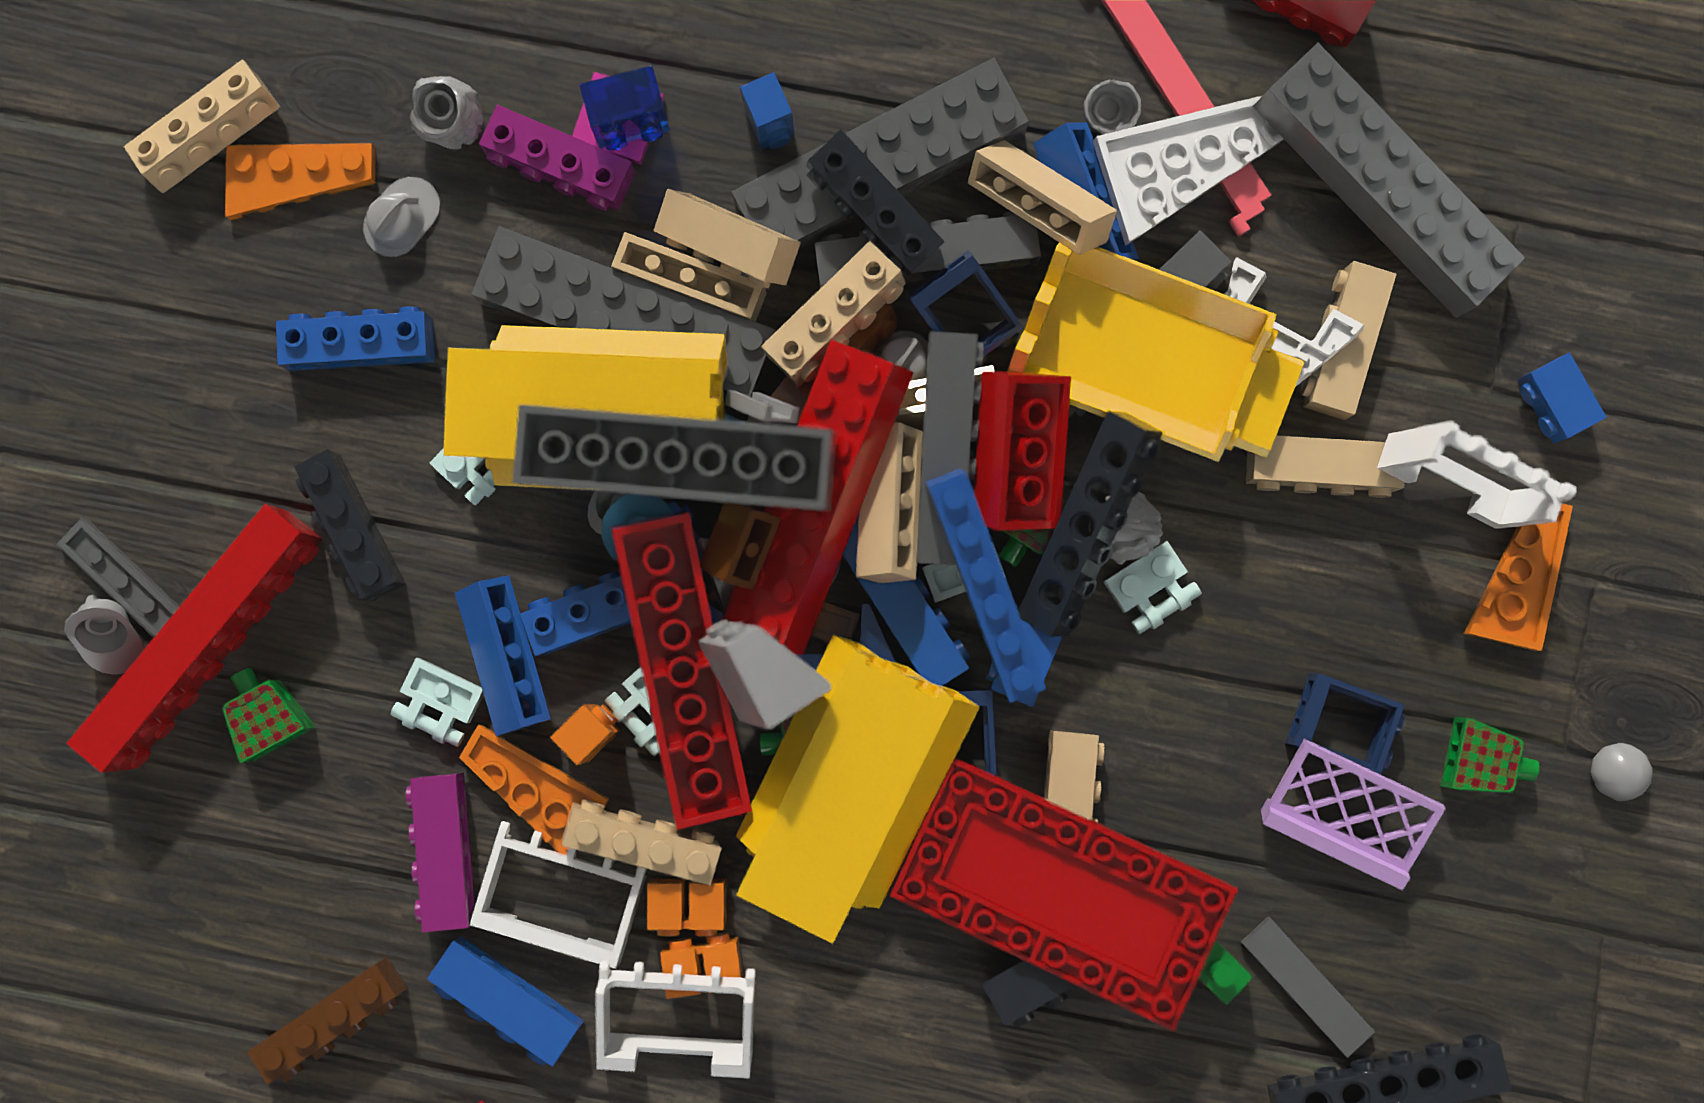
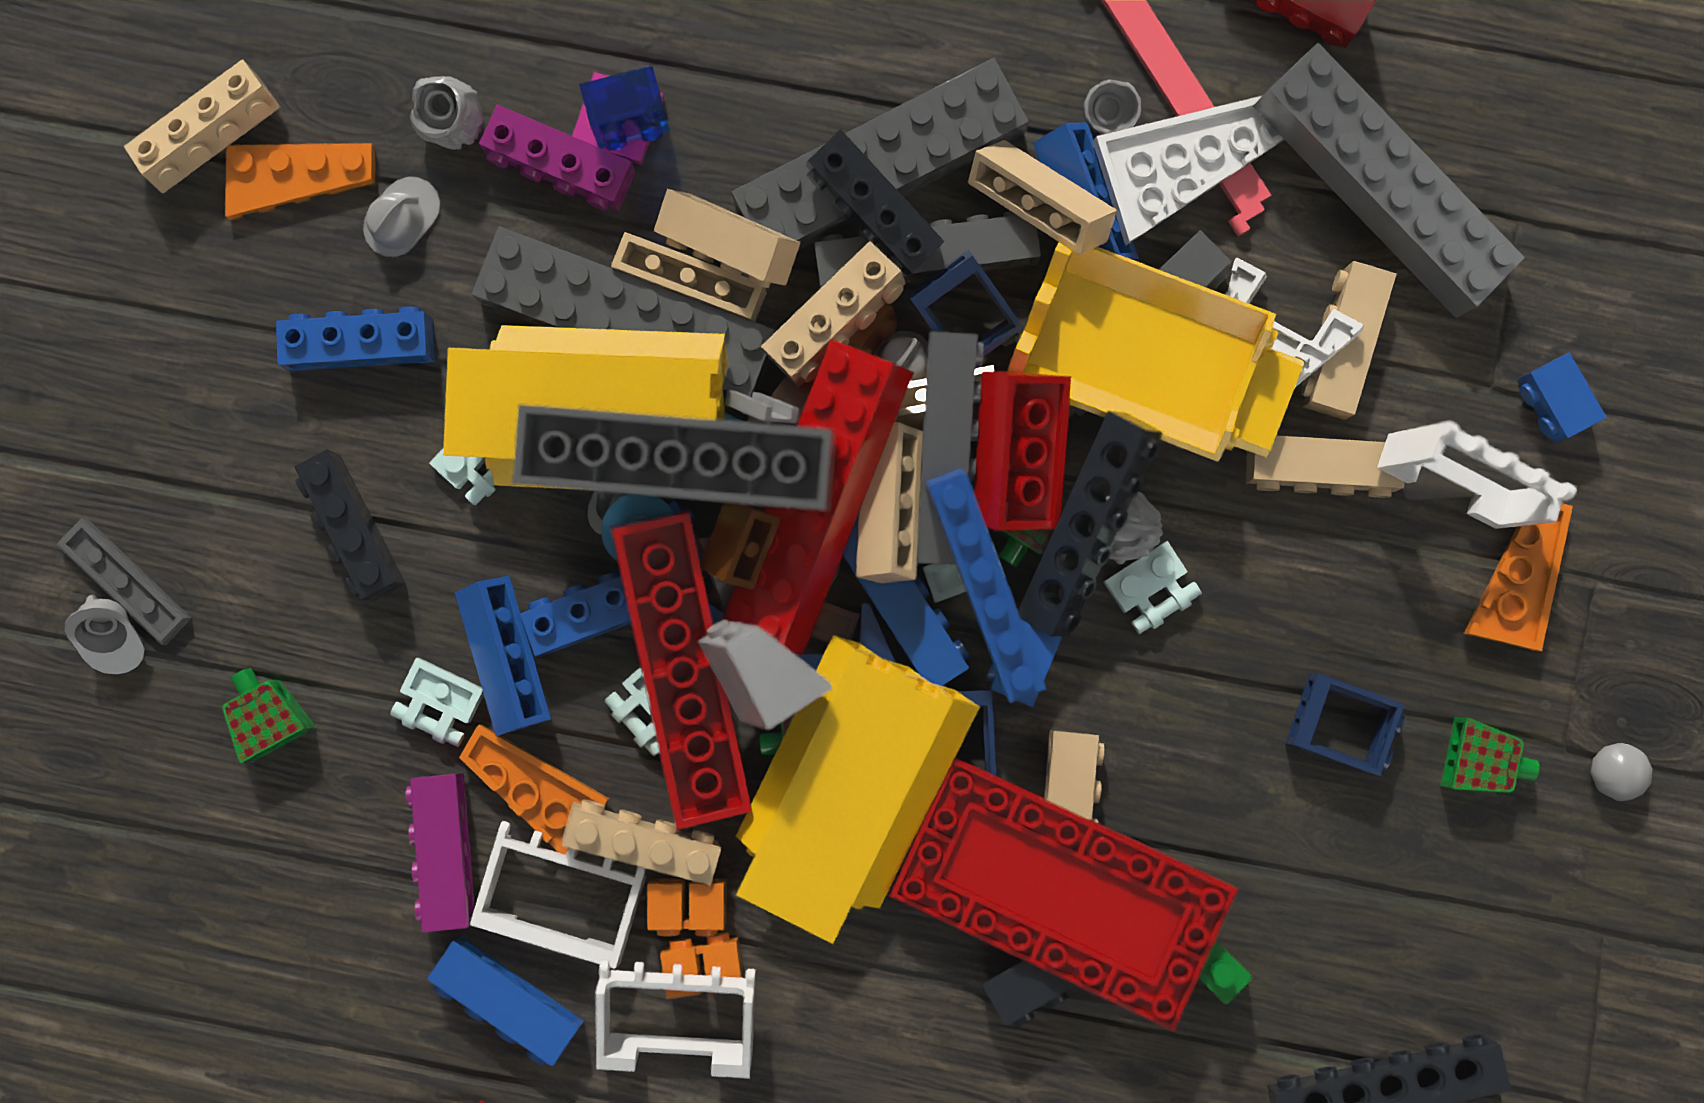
red brick [66,504,323,773] -> none
reddish brown brick [247,957,408,1085] -> none
orange piece [550,704,621,765] -> none
blue brick [740,72,795,150] -> none
dark grey tile [1241,917,1375,1058] -> none
lavender fence [1261,739,1445,890] -> none

